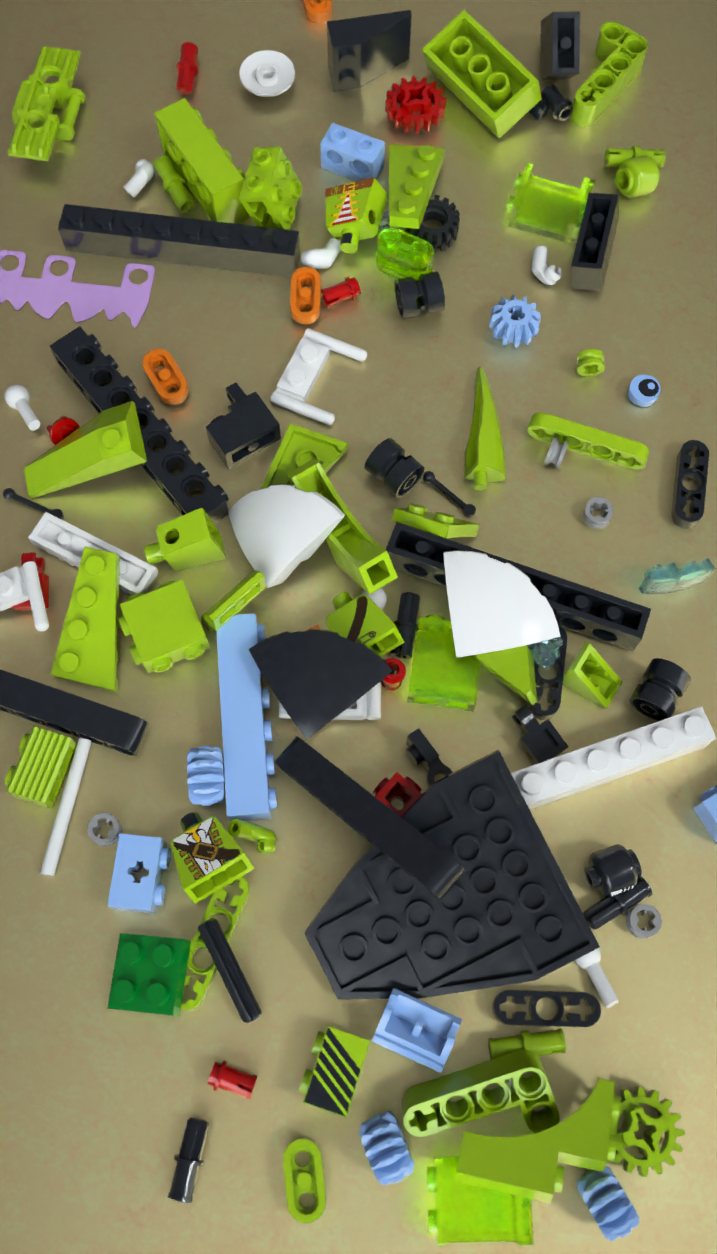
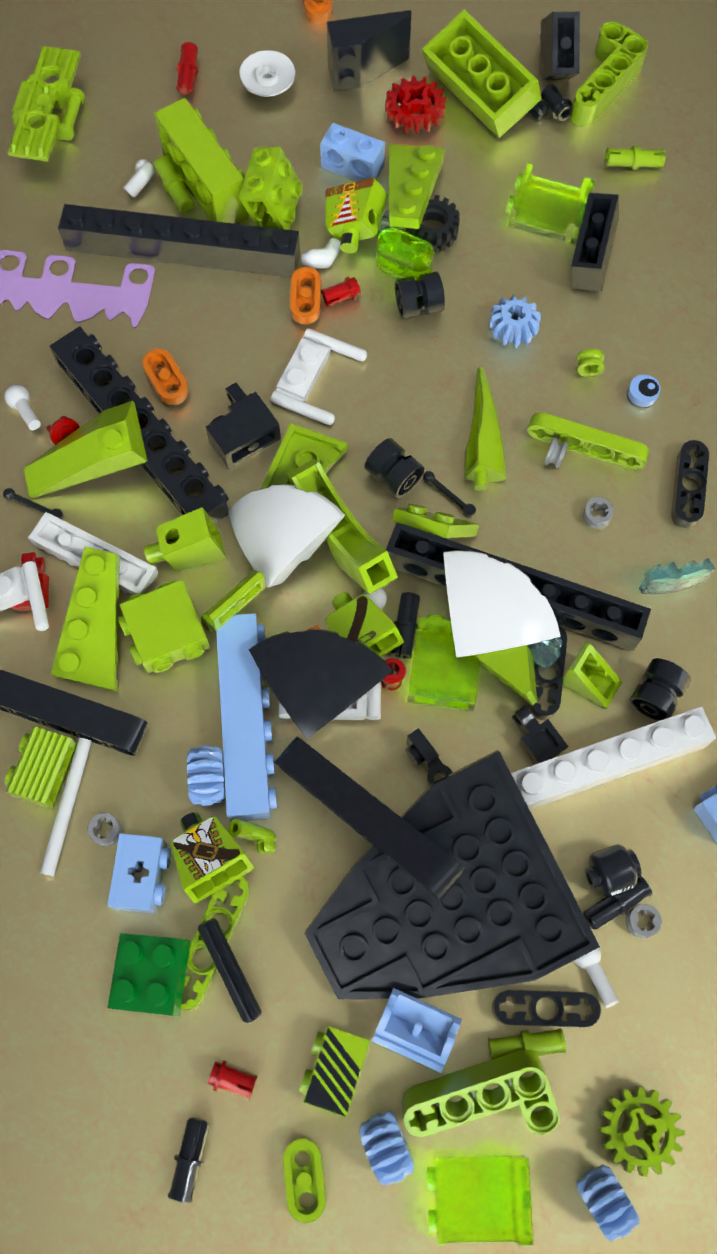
red brick [372,772,422,816] -> none
lime arch [456,1078,621,1203] -> none
white arm [531,246,561,285] -> none
lime head [615,156,660,198] -> none

